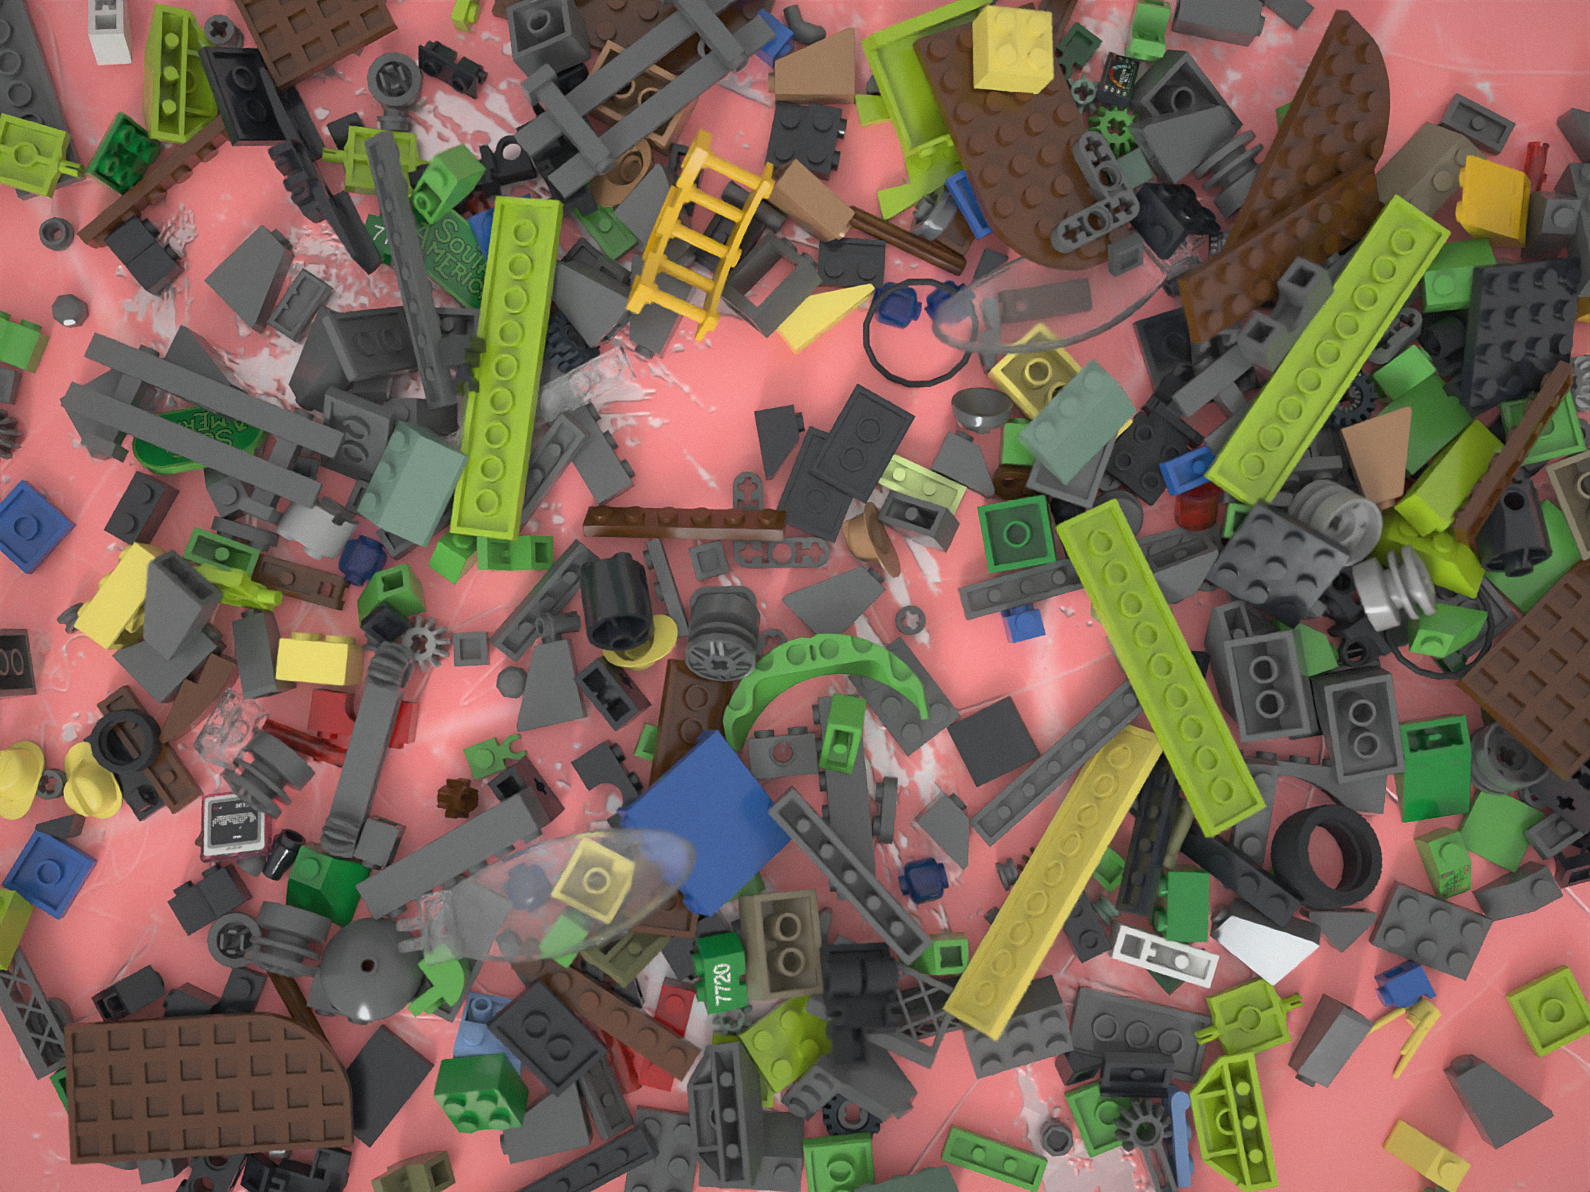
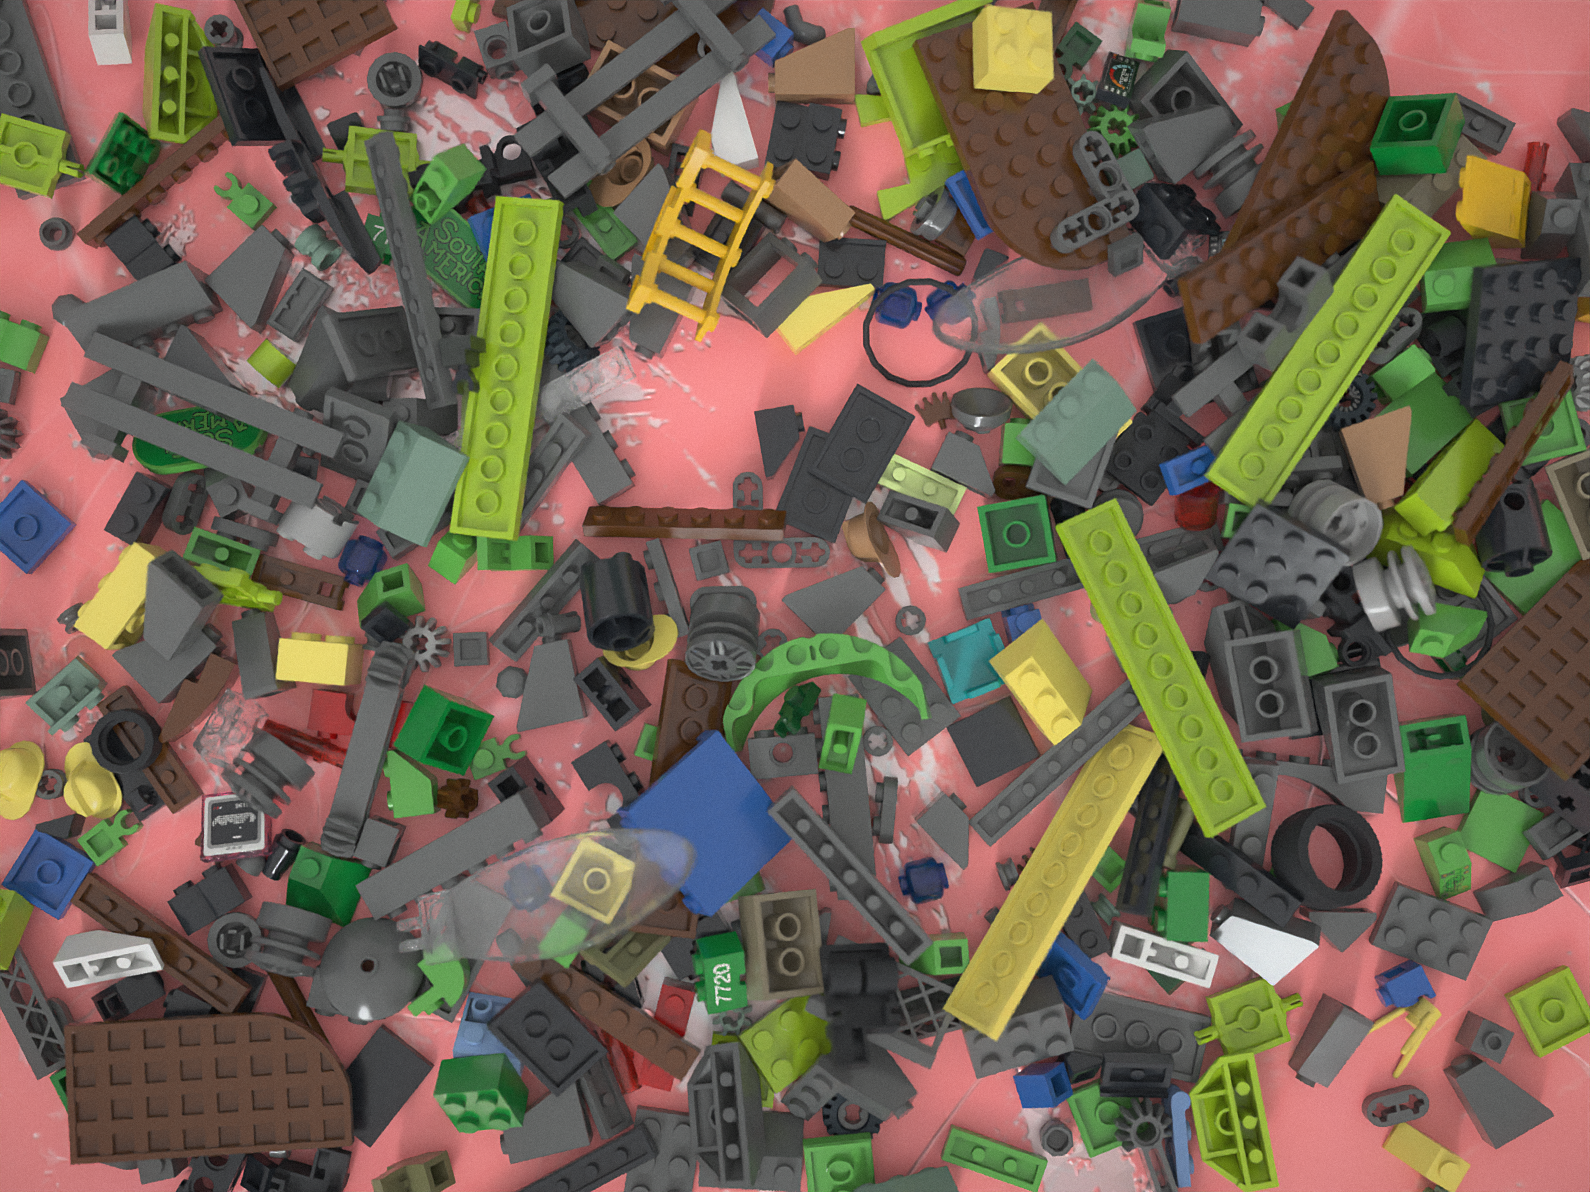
none -> sand green bracket [25,655,108,736]
none -> white slope [53,930,164,988]
none -> dark grey slope [59,260,223,352]
none -> reddish brown plate [70,872,253,1014]
none -> bright green plate [77,808,144,867]
none -> dark grey beam [162,471,209,535]
none -> bright green plate [213,172,277,231]
none -> lime piece [246,338,297,388]
none -> sand green wheel [295,224,343,271]
none -> bright green slope [383,749,441,818]
none -> green brick [393,684,494,776]
none -> dark grey brick [474,21,521,80]
none -> dark grey bush [558,216,580,249]
none -> white slope [710,71,759,178]
none -> dark green plate [773,681,821,738]
none -> dark grey bush [863,726,893,757]
none -> reddish brown piece [915,391,956,430]
none -> teal panel [927,618,1005,704]
none -> light yellow slope [989,619,1093,746]
none -> blue brick [1013,1062,1074,1108]
none -> blue plate [1035,931,1110,1021]
none -> dark grey beam [1361,1085,1429,1127]
none -> green brick [1370,93,1465,175]
none -> dark grey brick [1454,1010,1515,1064]

